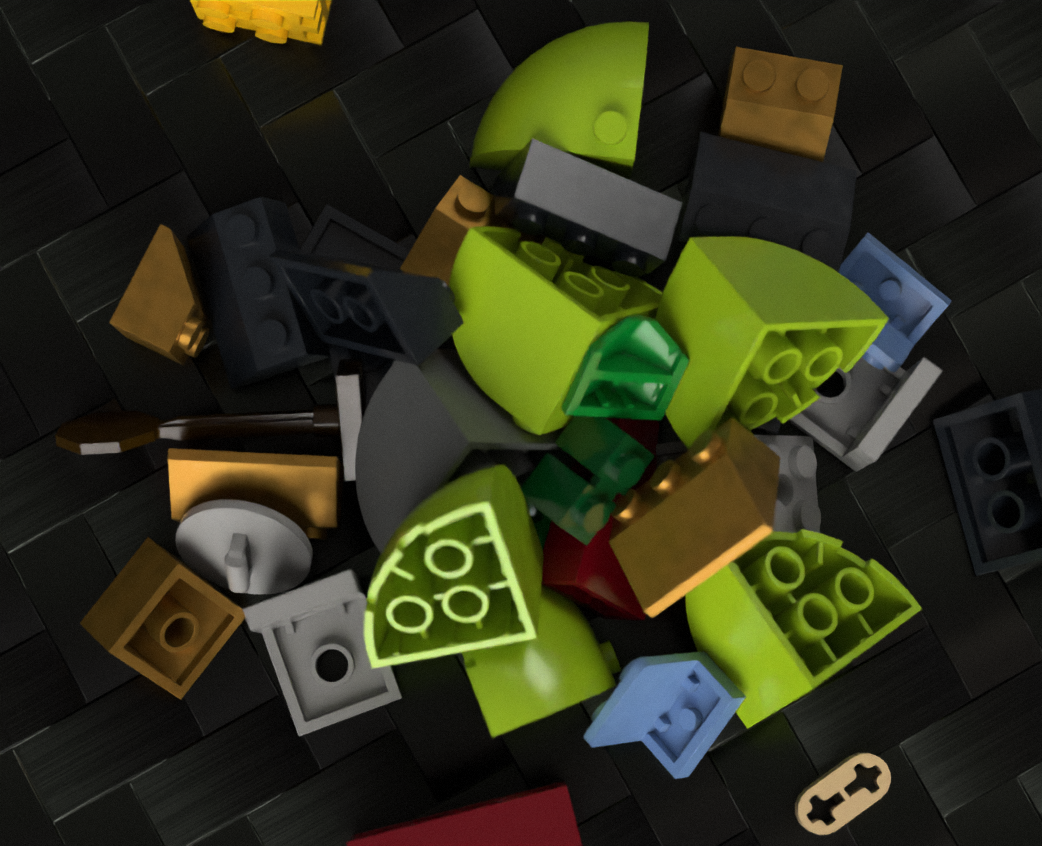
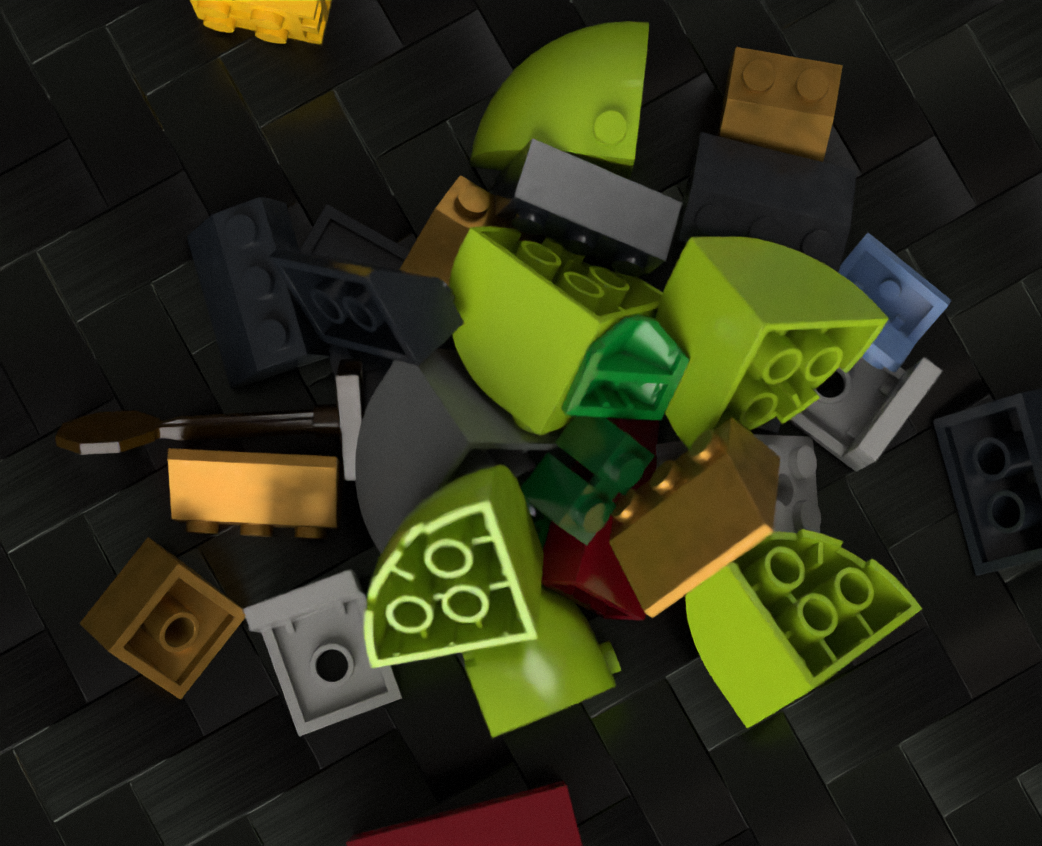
pearl gold slope [109,224,209,366] -> none
light grey shield [175,500,313,594] -> none
medium blue bracket [584,651,746,779] -> none
tan beam [795,753,891,835] -> none

